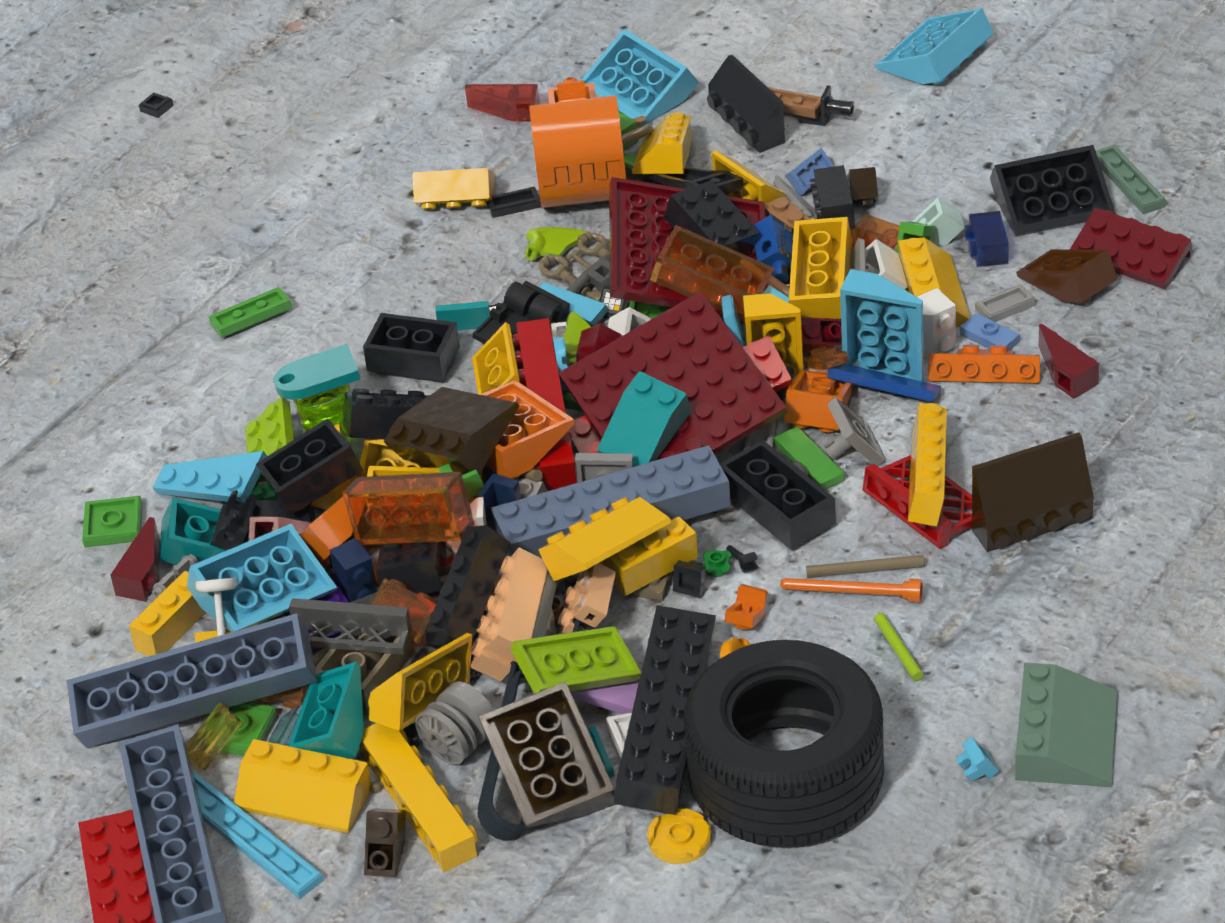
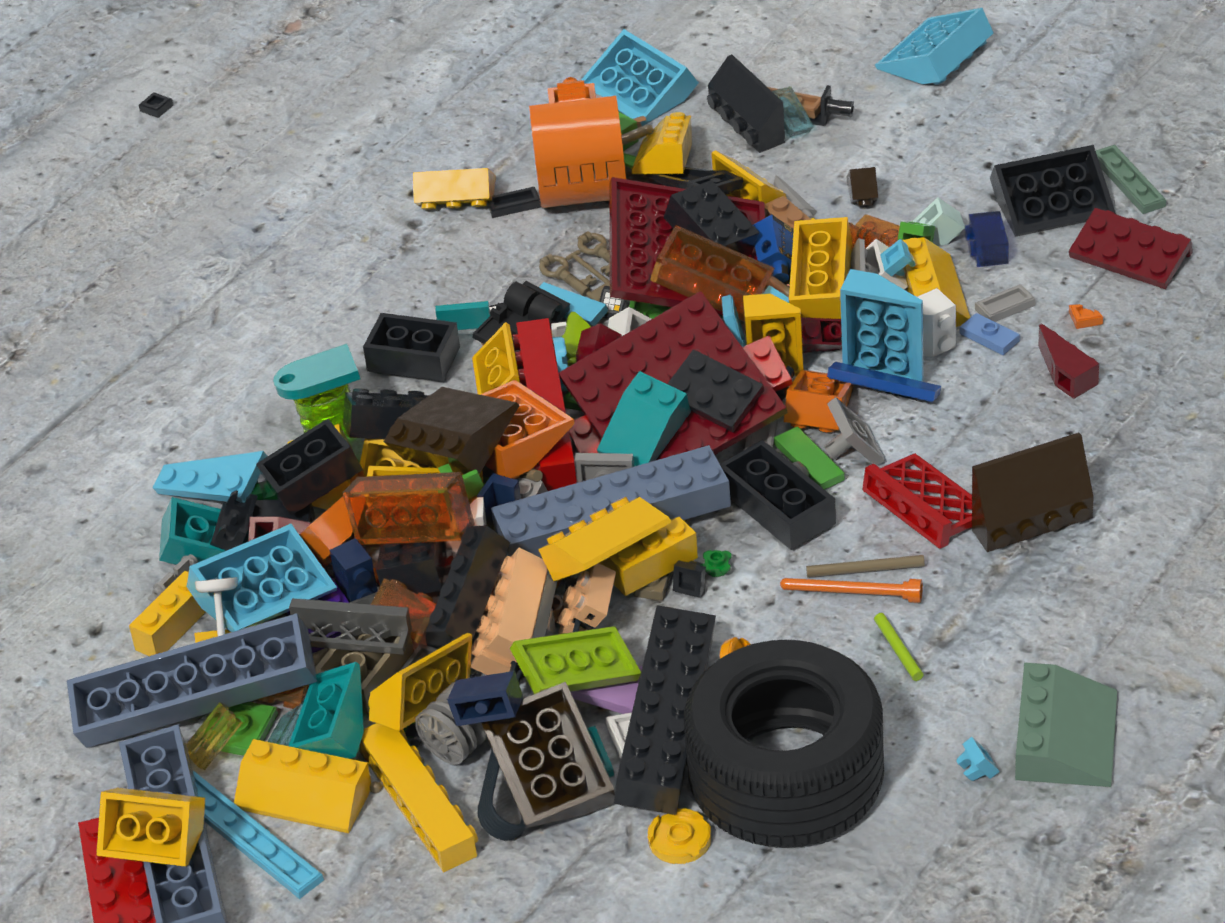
bright green tile [82,496,142,547] -> none
dark red slope [110,517,160,602] -> none
bright green plate [208,287,292,338] -> none
lime plate [245,397,294,483] -> none
dark brown slope [364,808,406,877] -> none
clear red slope [465,84,540,121] -> none
lime arm [525,227,587,261] -> none
dark grey piece [566,253,610,294] -> none
orange bracket [724,584,768,630] -> none
black hand [726,545,758,572] -> none
medium blue plate [785,148,834,196] -> none
clear orange plate [803,346,849,370] -> none
black brick [810,165,856,228] -> none
yellow brick [908,403,947,527] -> none
orange bracket [928,344,1040,383] -> none
reddish brown slope [1016,249,1117,305] -> none
none -> yellow slope [97,788,205,866]
none -> dark blue brick [447,671,524,726]
none -> black plate [667,349,764,432]
none -> clear light blue plate [772,86,814,137]
none -> medium azure tile [880,239,916,277]
none -> orange tile [1069,304,1103,329]

